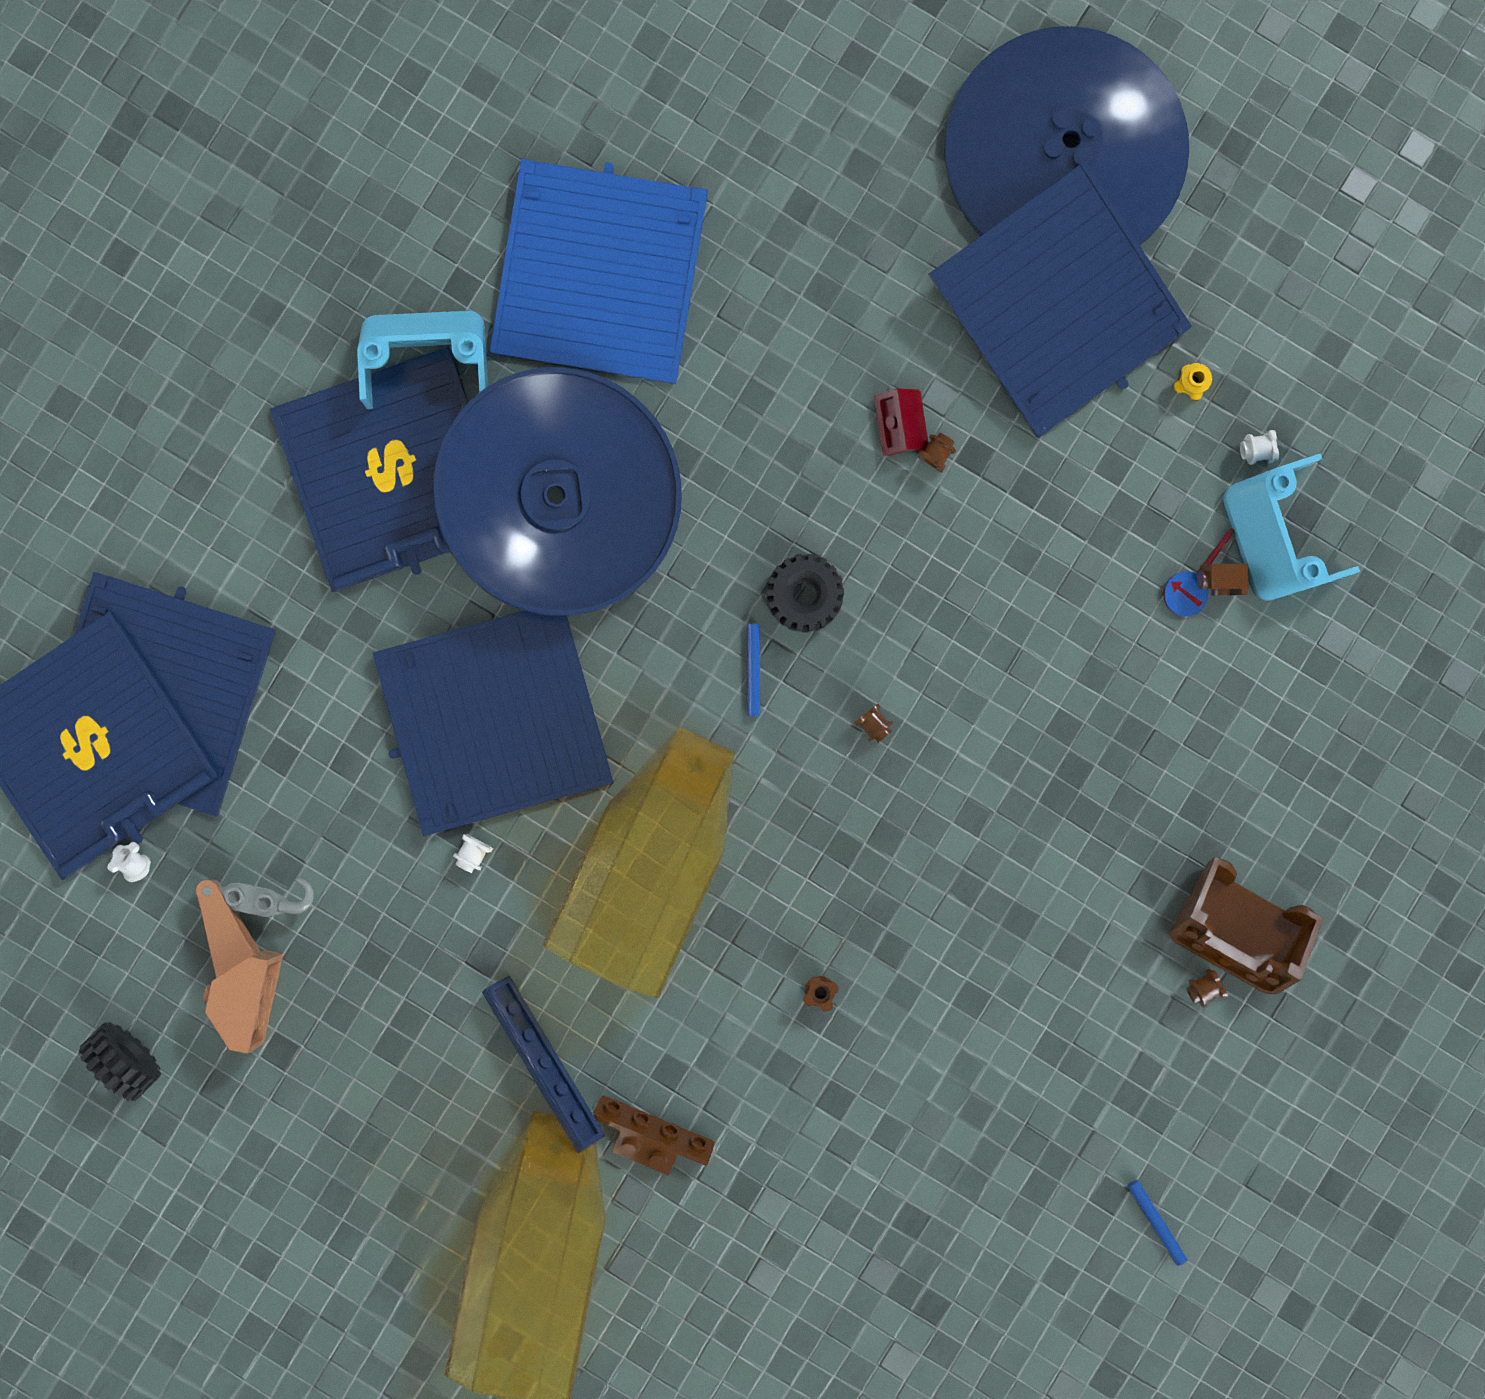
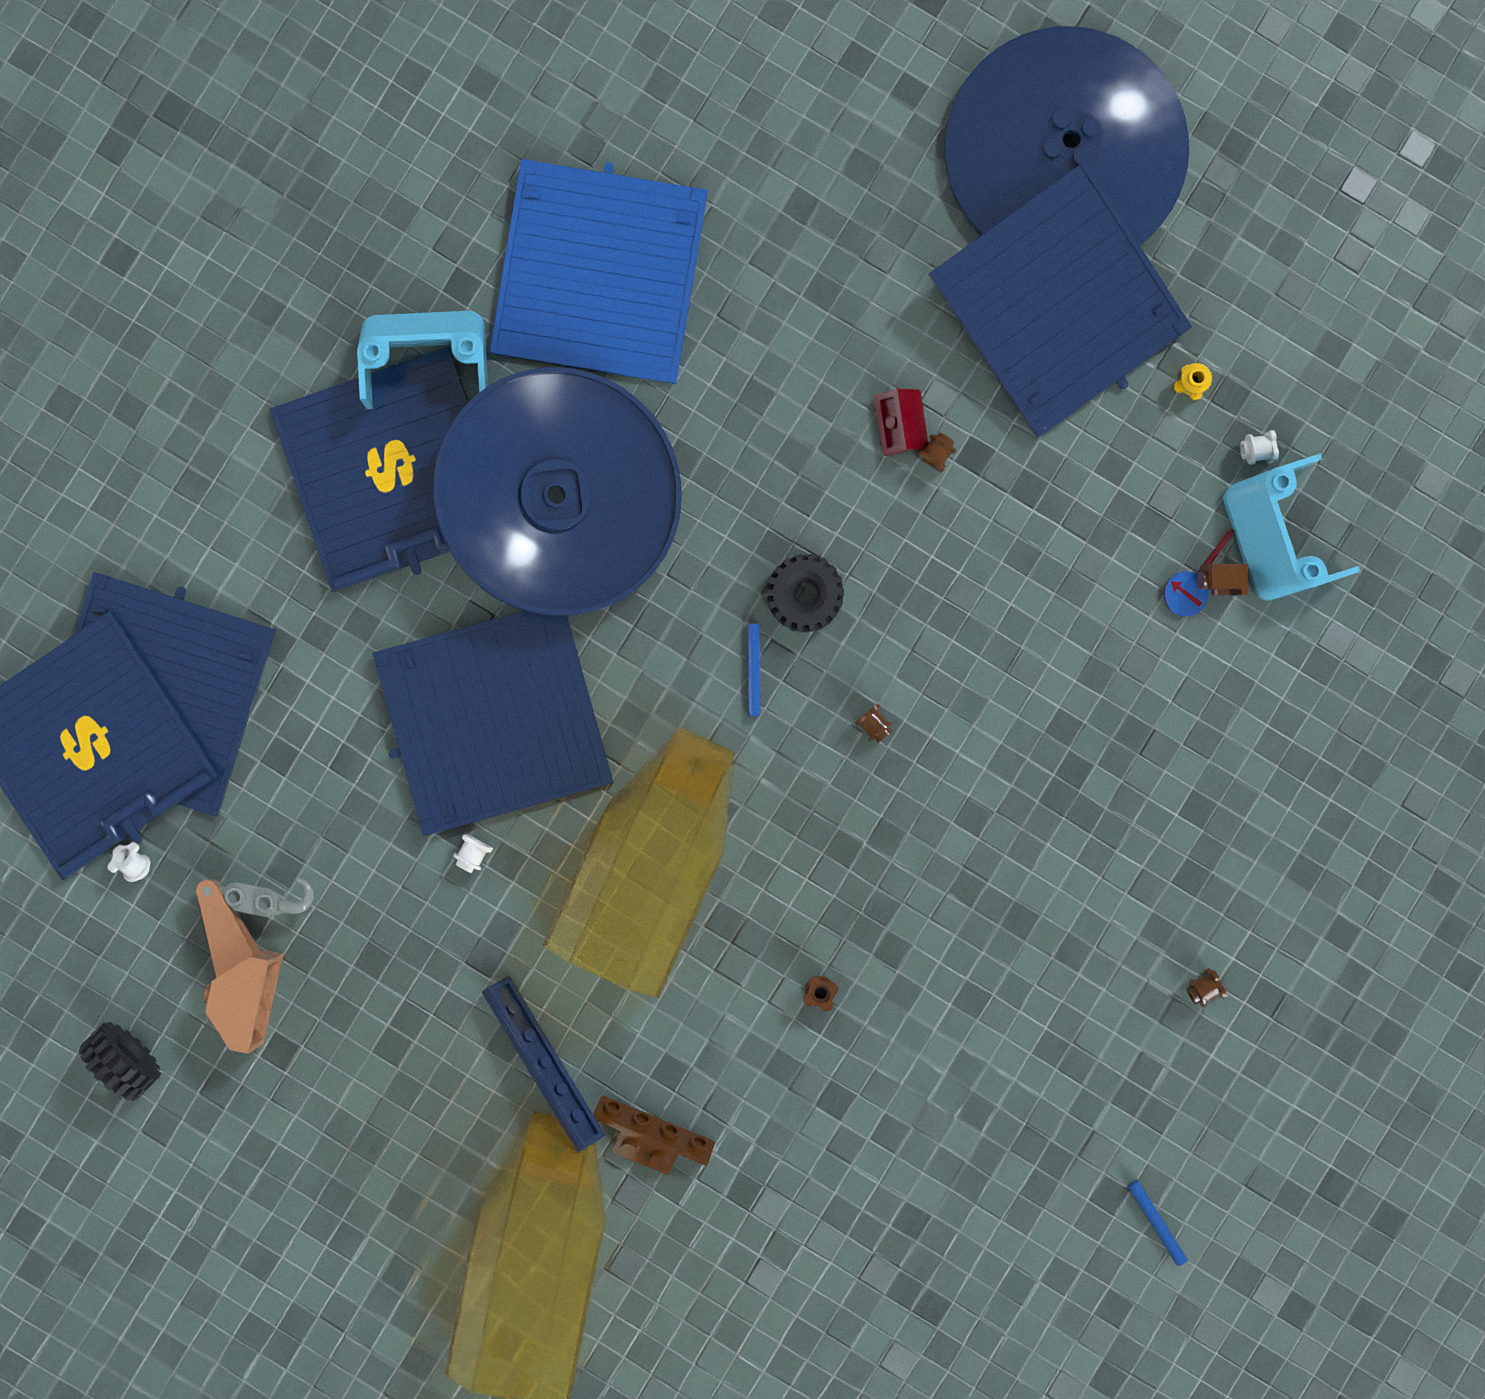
reddish brown windscreen [1169,857,1324,994] -> none

